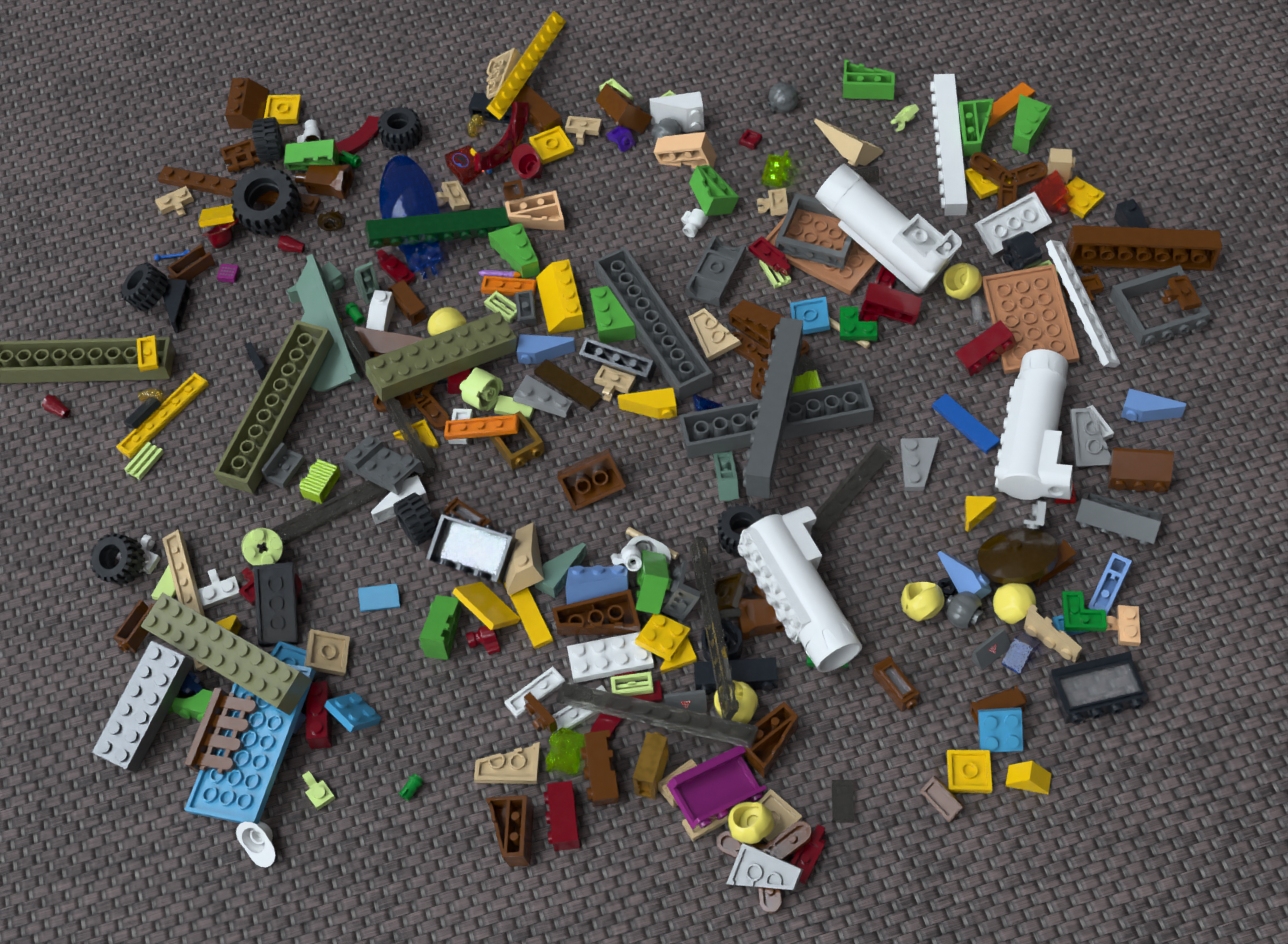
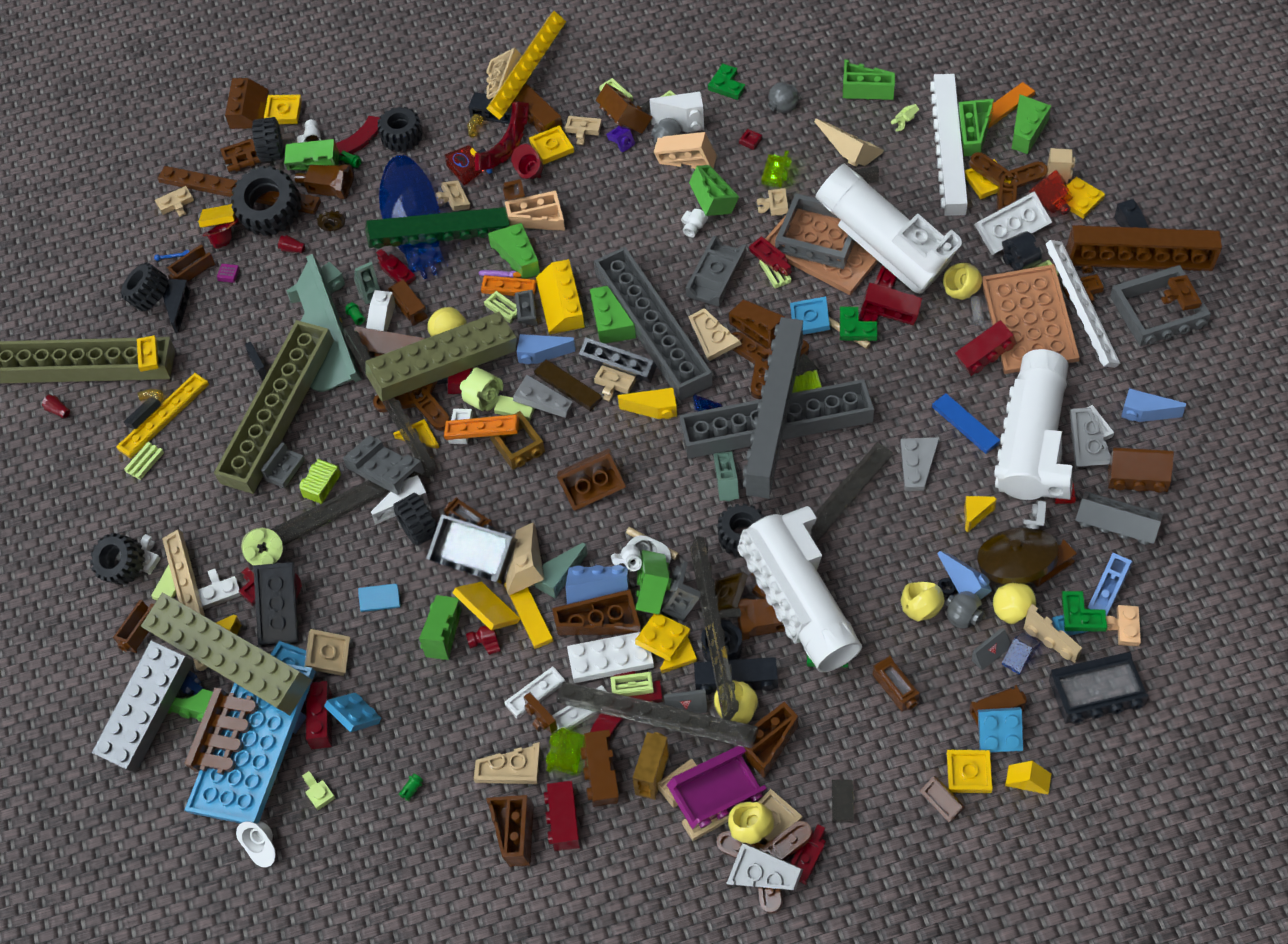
none -> green plate [708,63,745,100]

